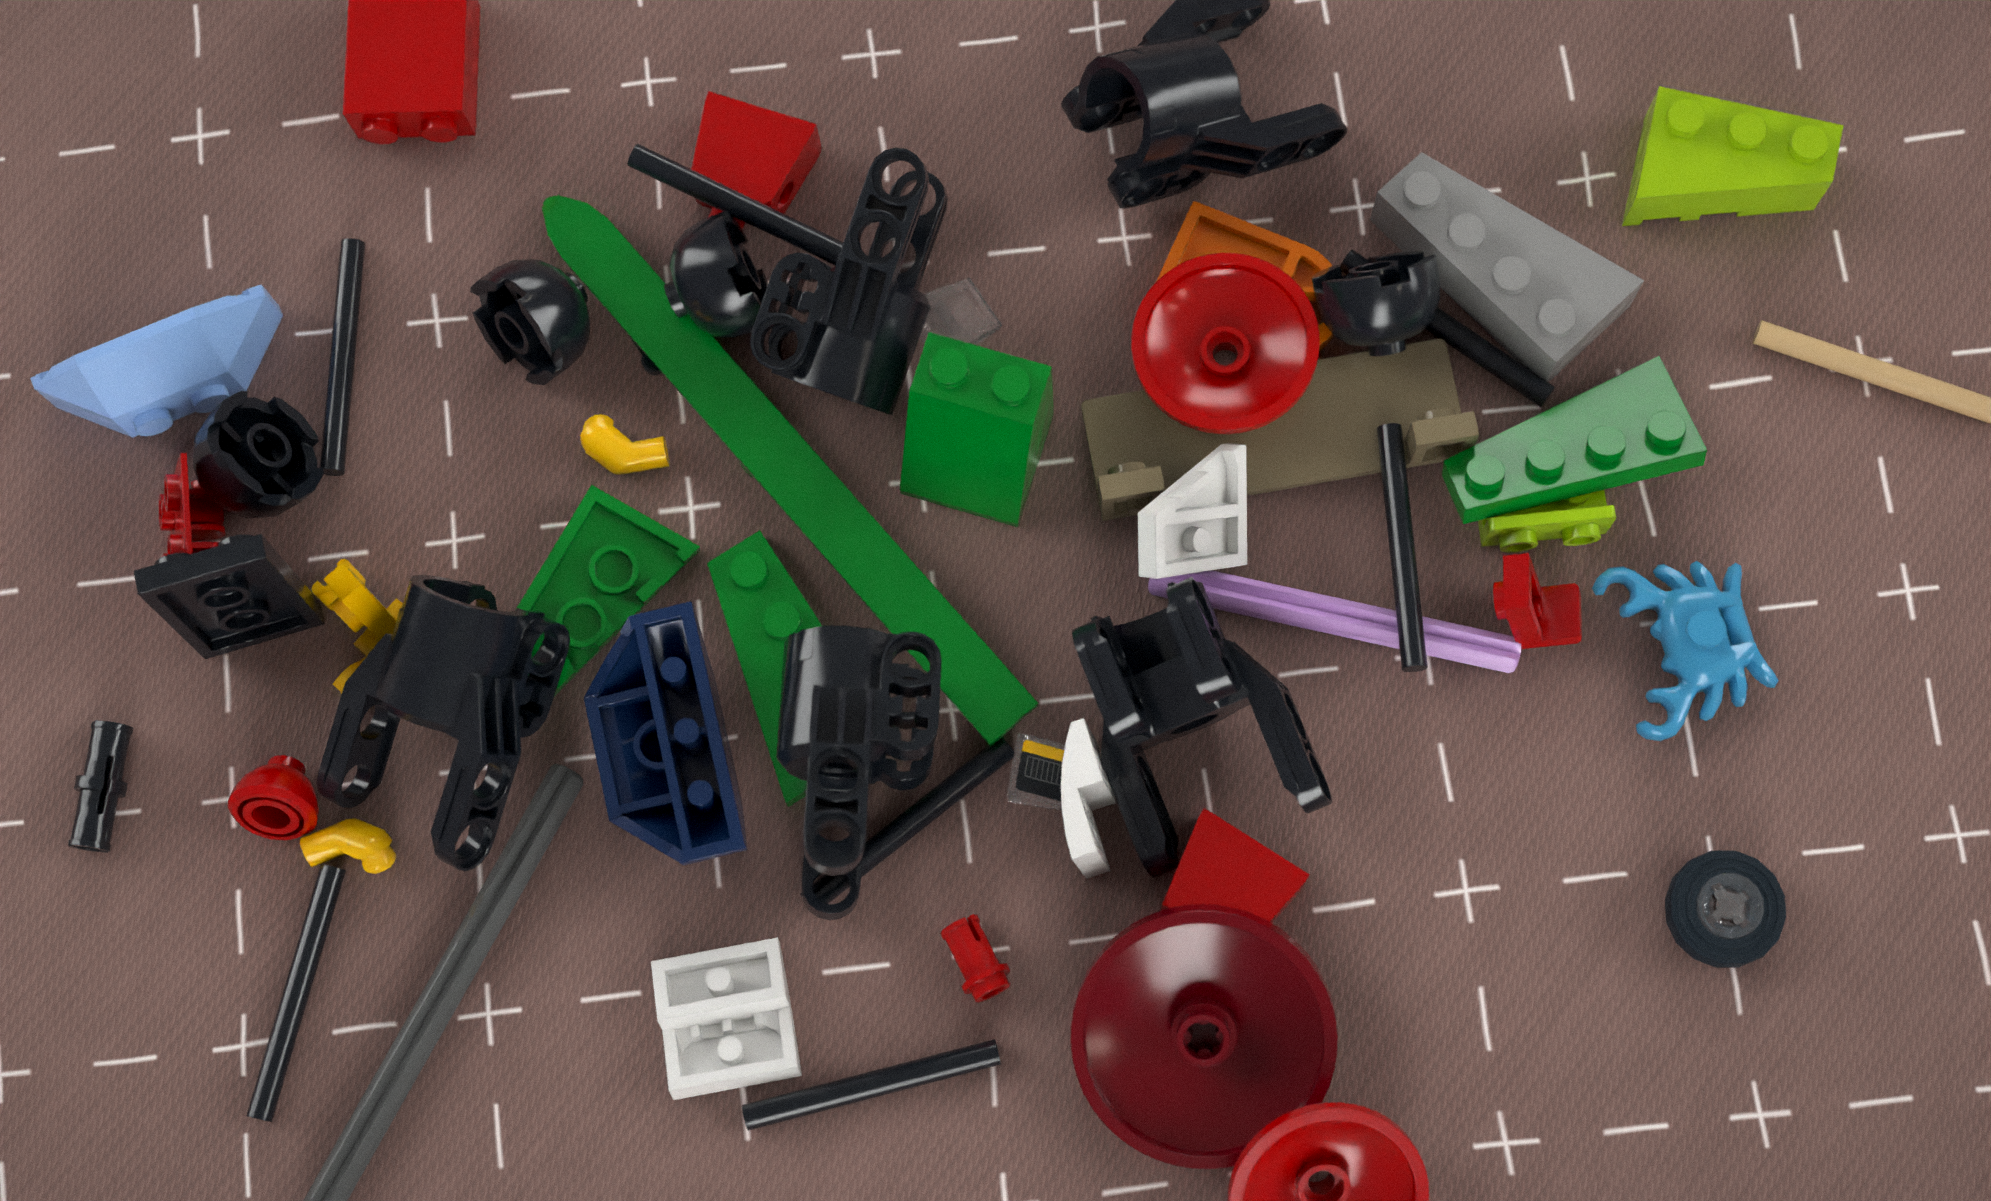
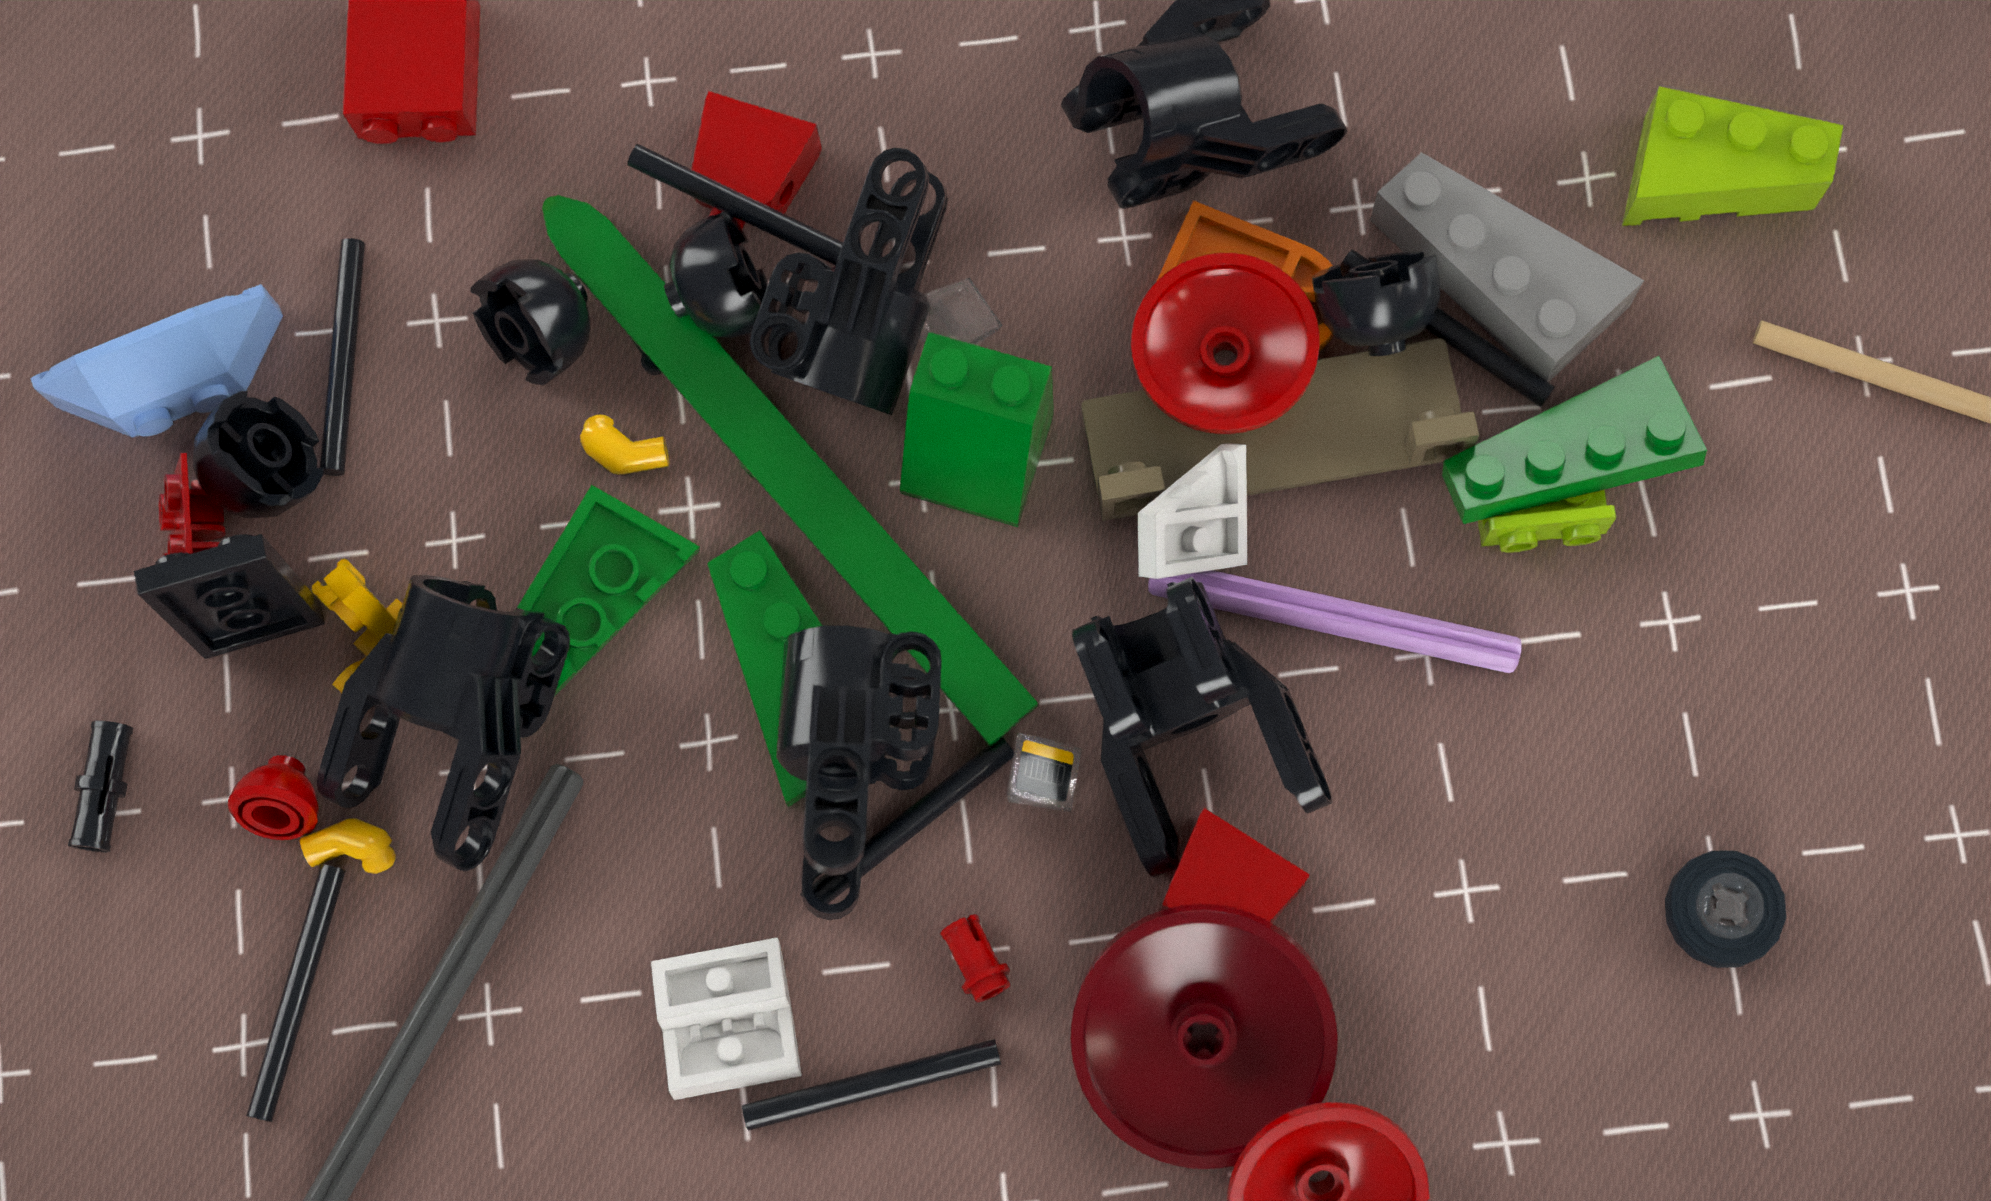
dark blue wedge [584,601,747,866] -> none
white slope [1061,718,1116,879] -> none
black bar [1377,423,1428,672] -> none
red bracket [1493,553,1582,649] -> none
dark azure animal [1592,561,1779,741] -> none

